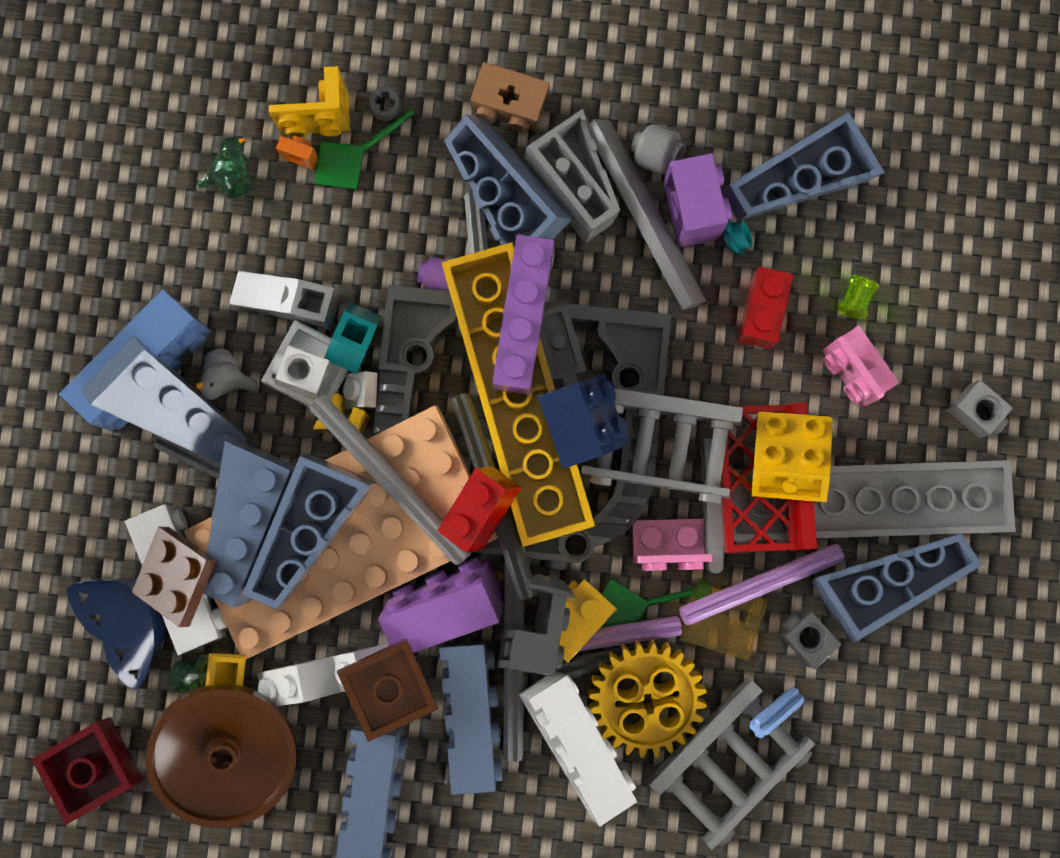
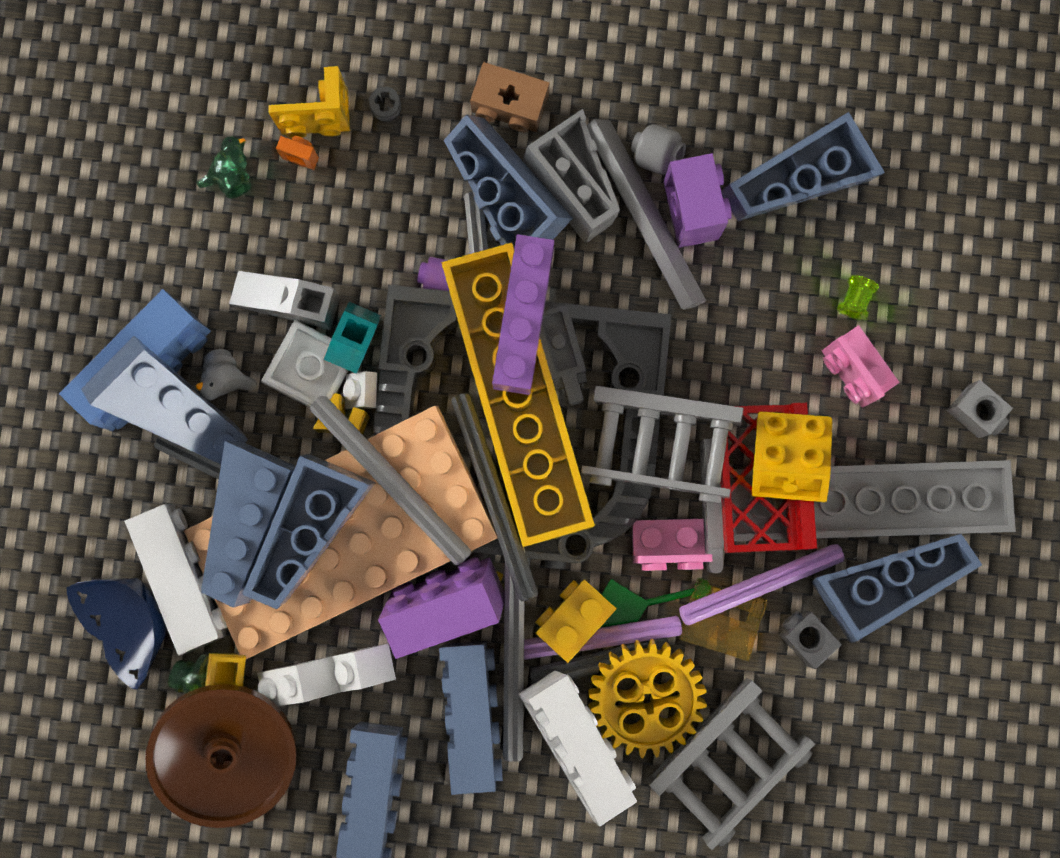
dark red brick [31,717,144,825] -> none
plate [132,526,217,627] -> none
white brick [271,345,329,399] -> none
green piece [314,109,415,190] -> none
reddish brown plate [337,638,438,742] -> none
red brick [437,466,522,553] -> none
dark grey piece [497,574,576,676] -> none
dark blue brick [538,374,628,469] -> none
teal plate [723,220,753,256] -> none
red brick [737,266,794,350] -> none
light blue axle [749,687,804,738] -> none

